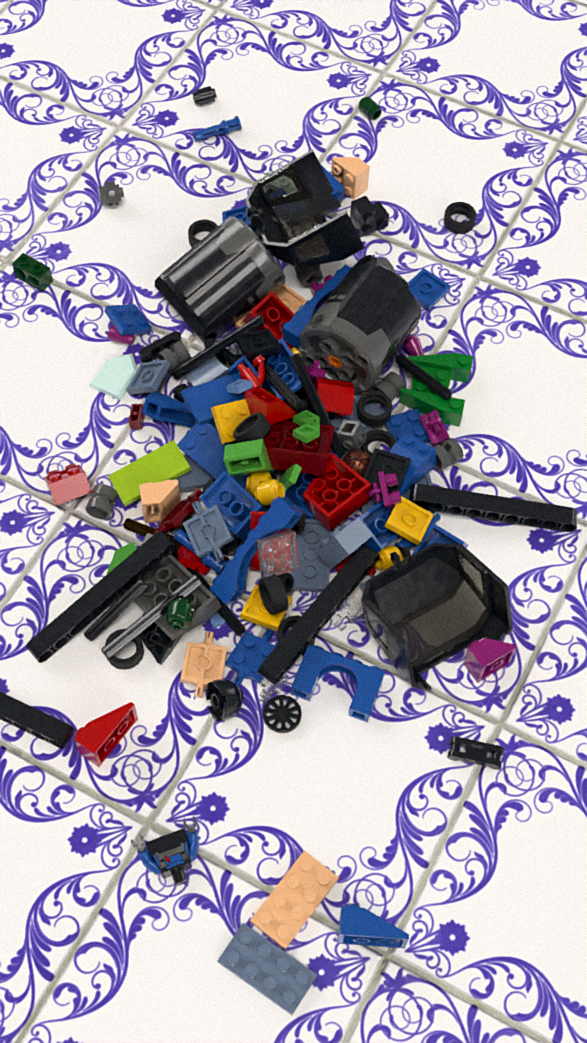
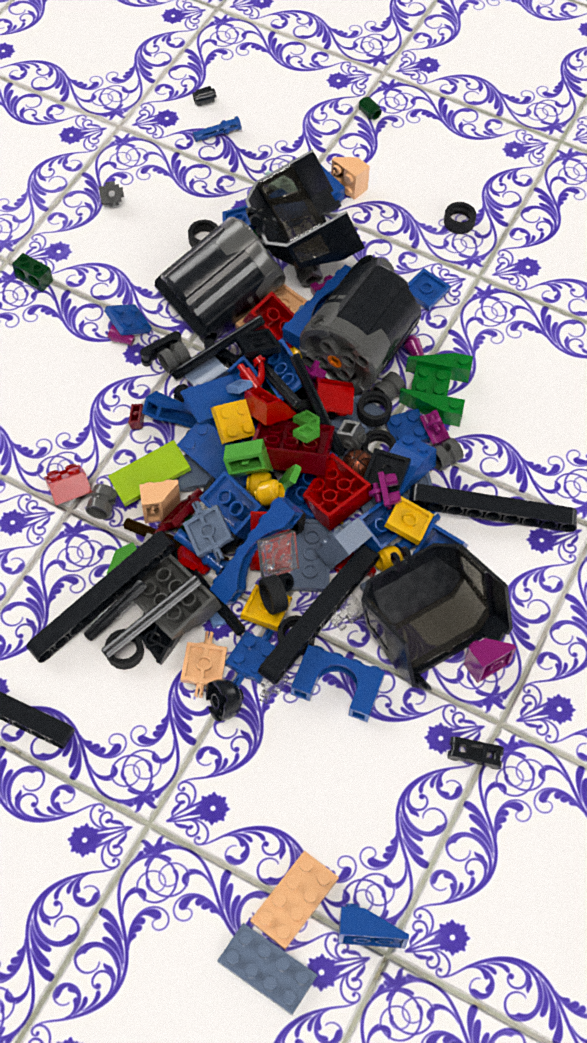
red slope [74,702,138,767] -> none
light aqua tile [89,353,137,400] -> none
sand blue plate [126,359,171,395] -> none
torso [131,816,199,886] -> none
dark green head [166,598,194,630] -> none
black tyre [233,412,271,443] -> none
black wheel [263,695,302,733] -> none
black brick [350,196,389,238] -> none
black axle [395,354,452,400] -> none

